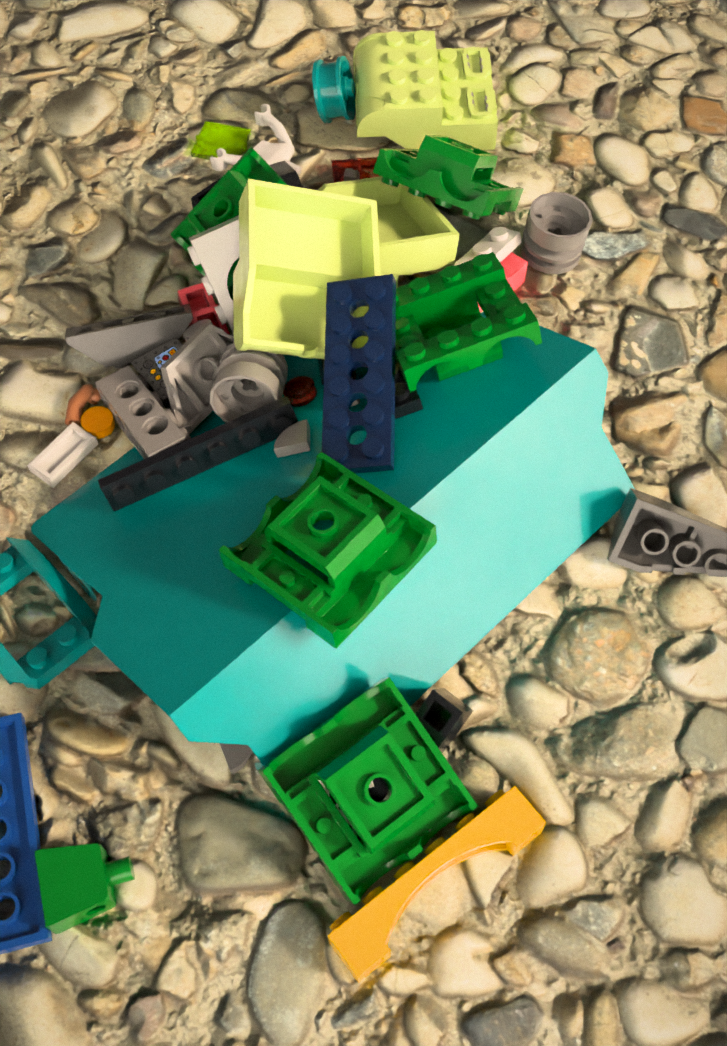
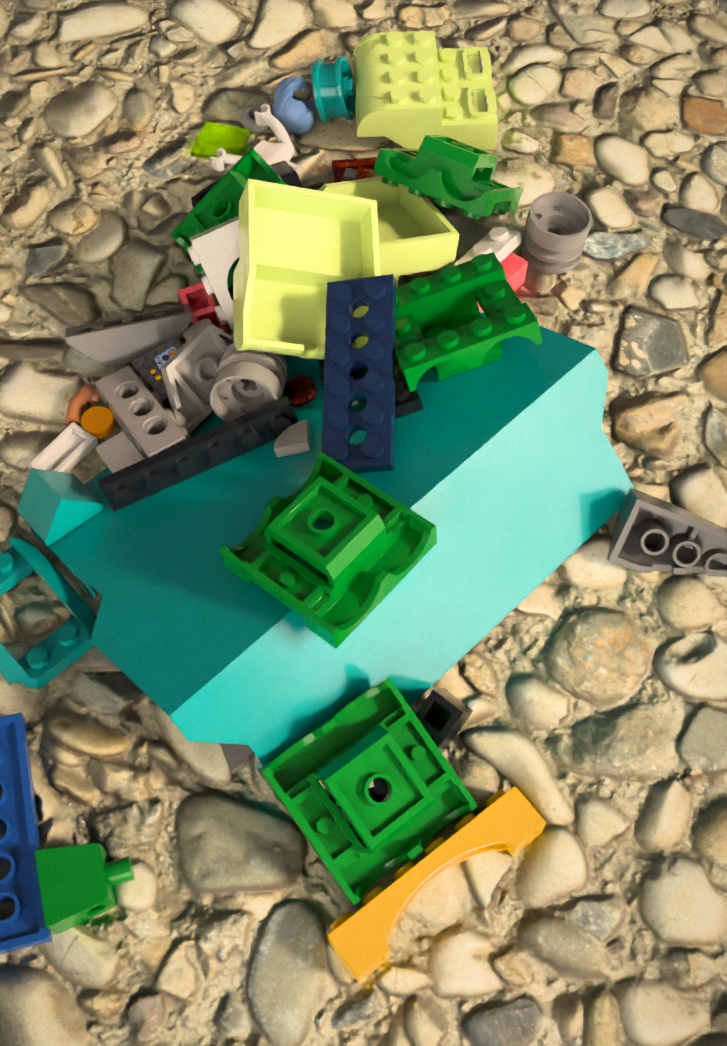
none -> teal slope [17,468,105,547]
none -> white tile [95,431,144,473]
none -> light grey piece [241,104,272,133]
none -> medium blue hair [271,76,316,134]

